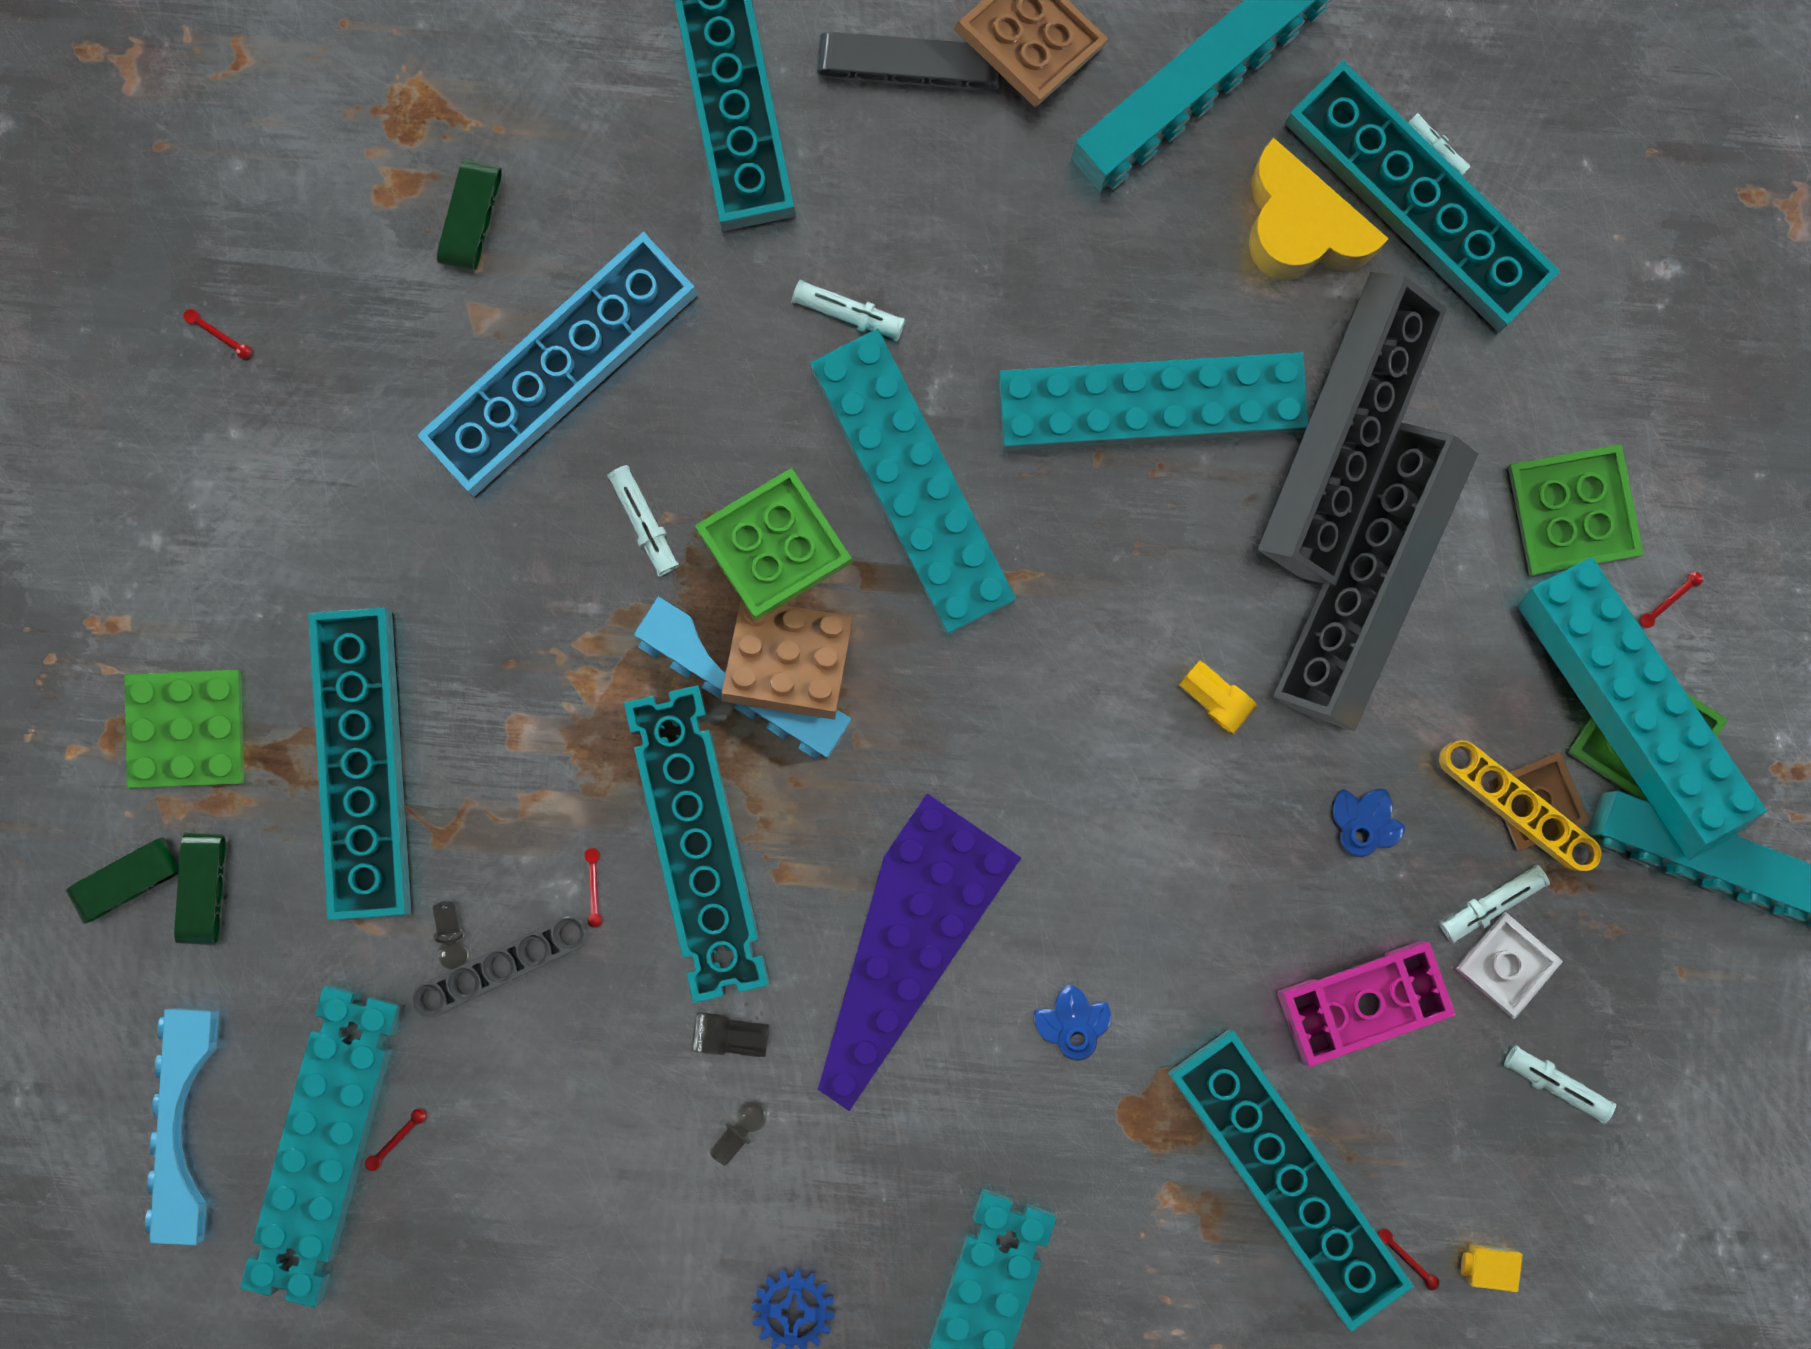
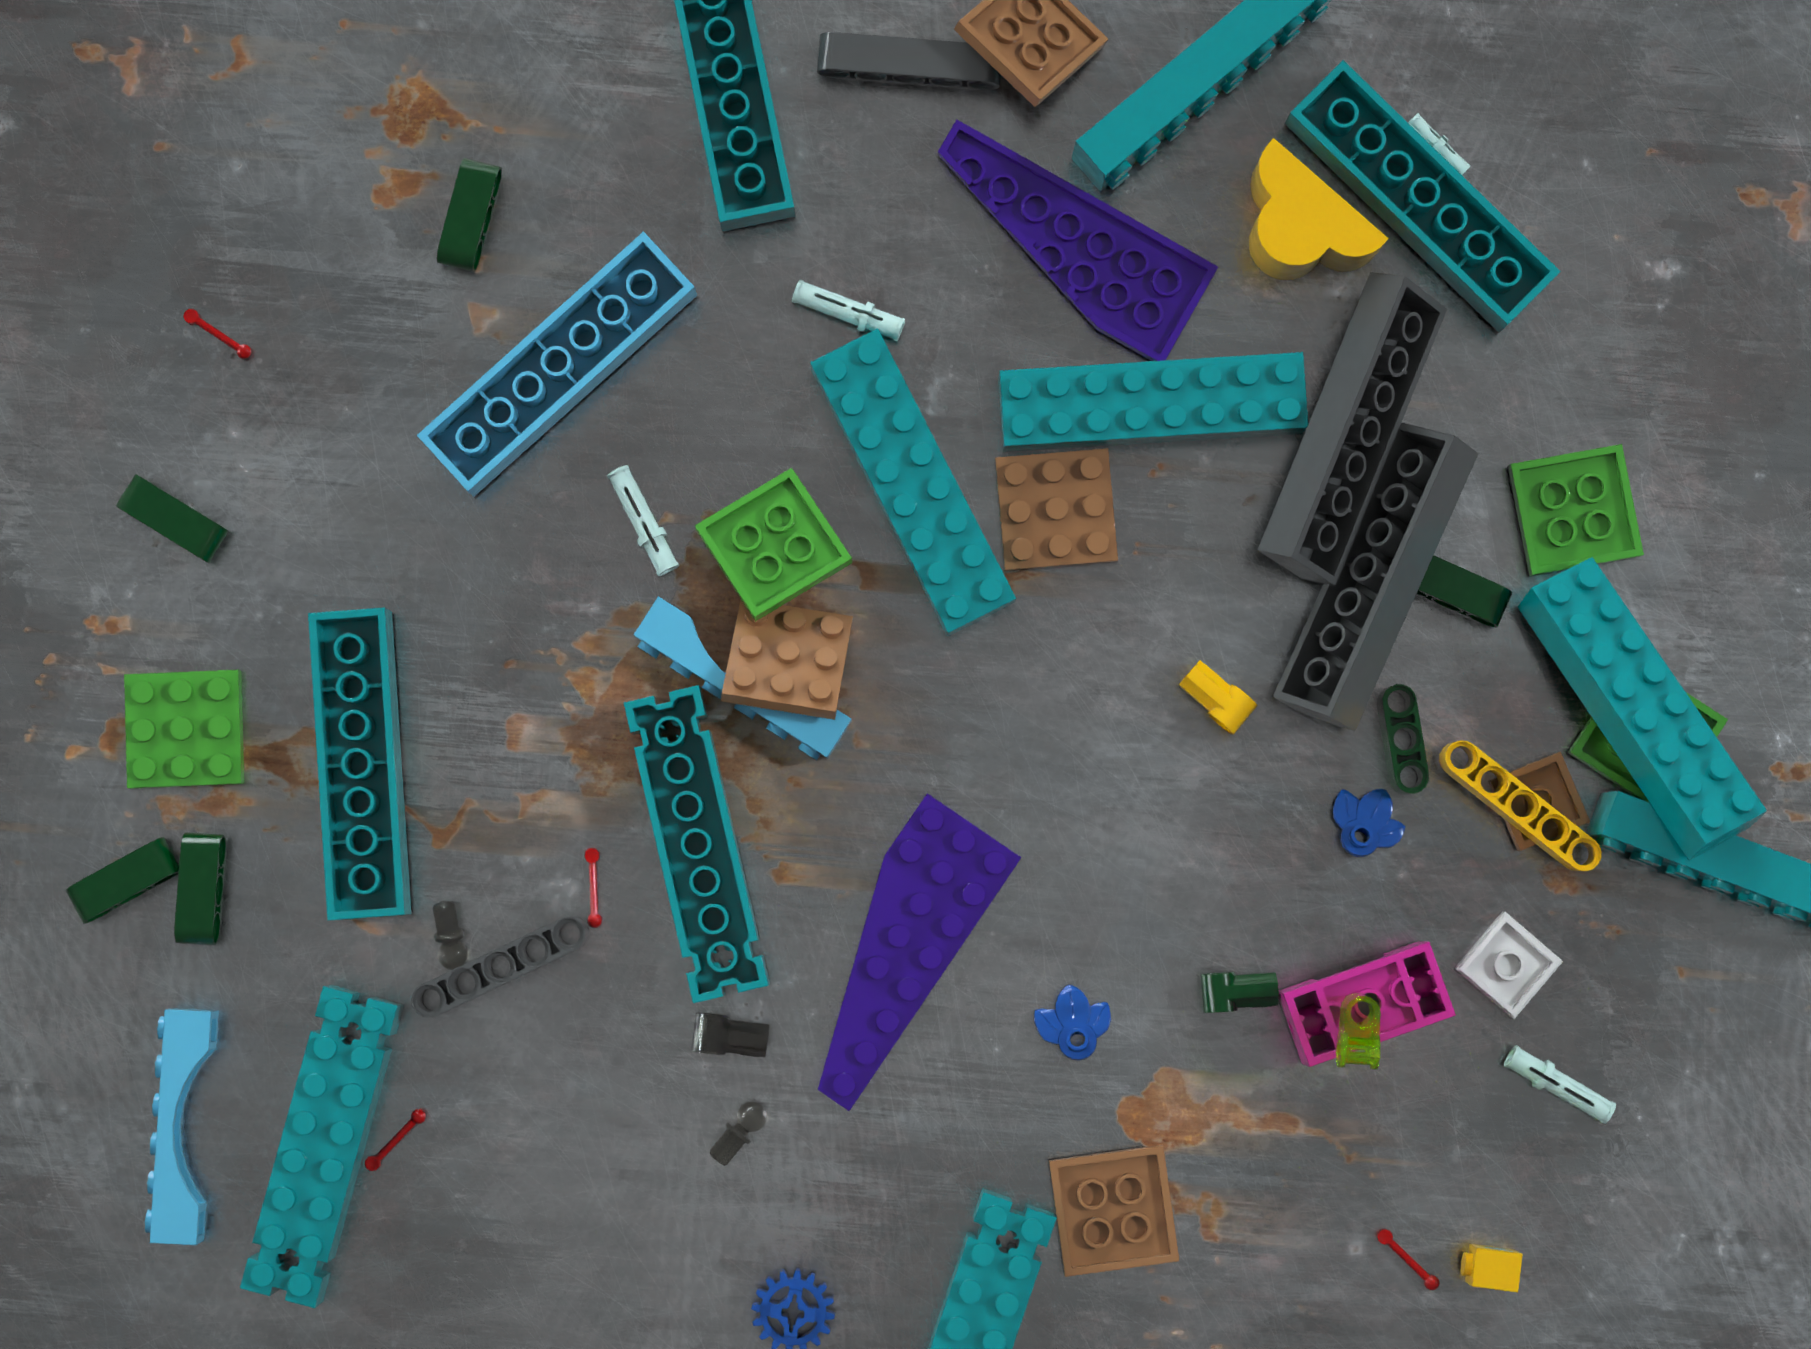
teal brick [1167,1029,1414,1332] -> none
light aqua pin [1440,864,1550,944] -> none
red hinge [1639,572,1703,628] -> none
none -> dark green beam [116,474,229,563]
none -> dark purple wing [938,119,1218,361]
none -> medium nougat plate [995,448,1118,572]
none -> medium nougat plate [1048,1145,1179,1277]
none -> dark green piece [1201,972,1279,1013]
none -> clear neon green piece [1336,993,1381,1070]
none -> dark green beam [1377,684,1429,795]
none -> dark green beam [1416,555,1512,628]

